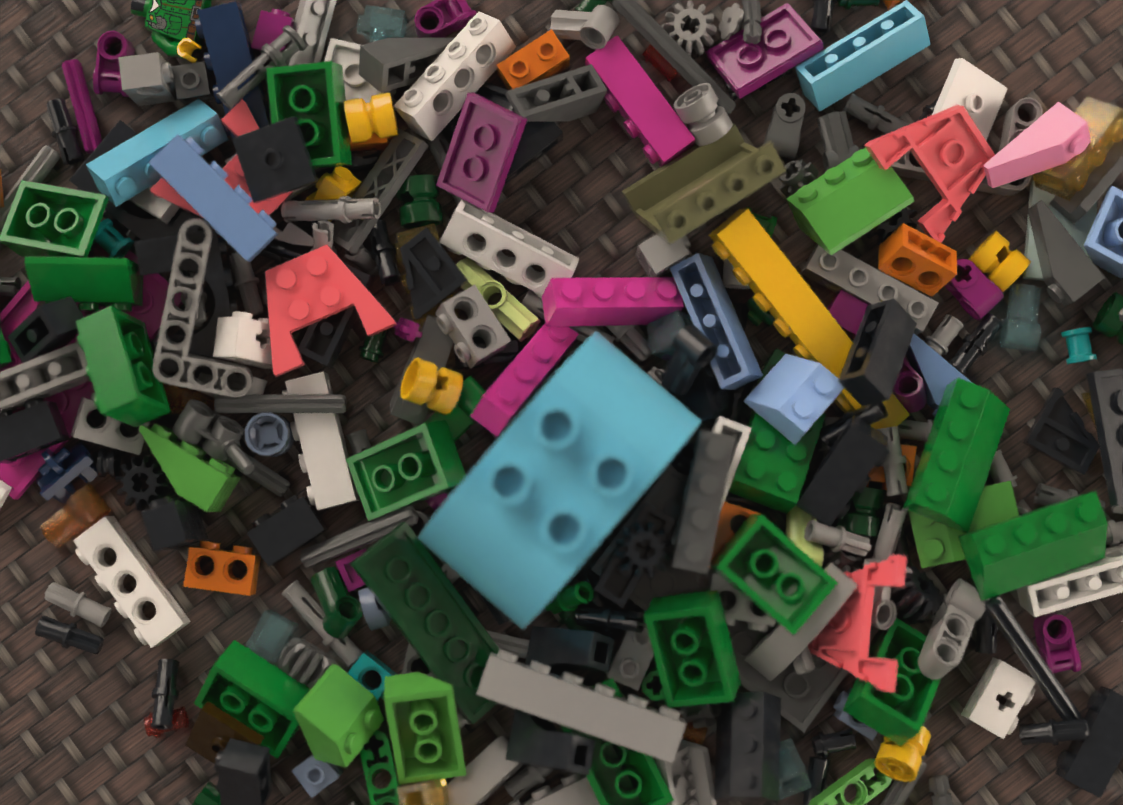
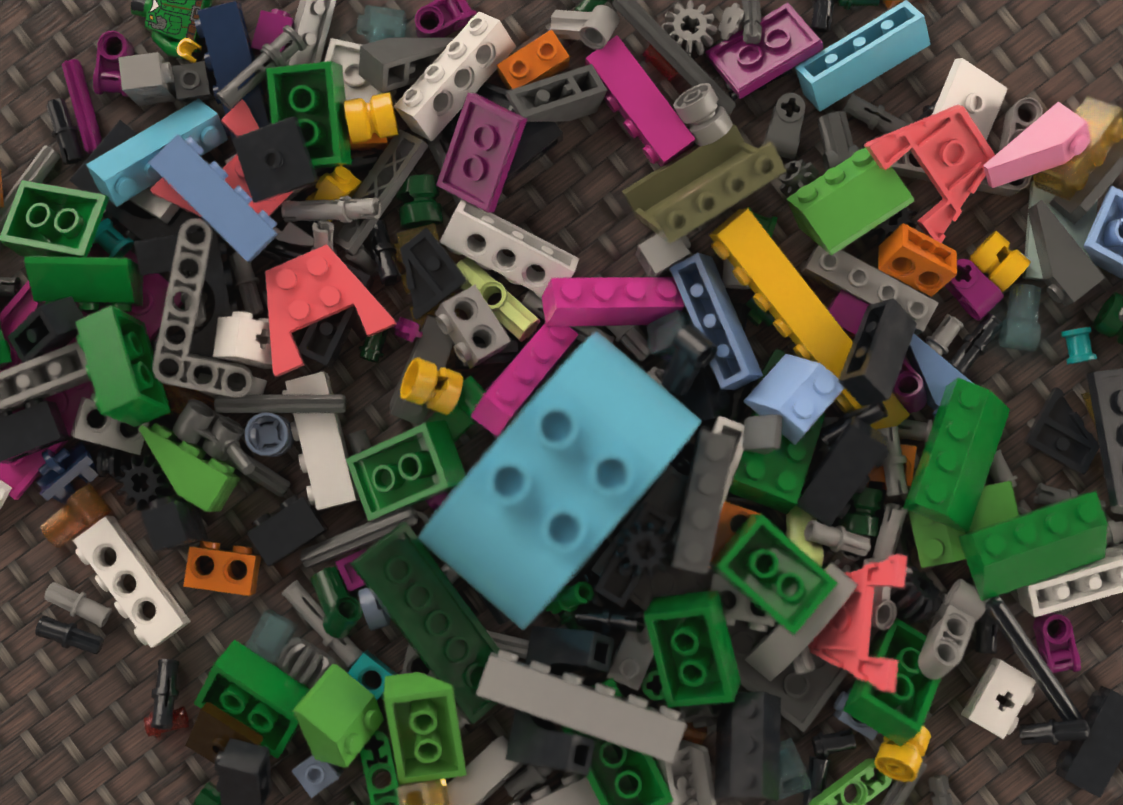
none -> dark grey slope [742,414,783,455]

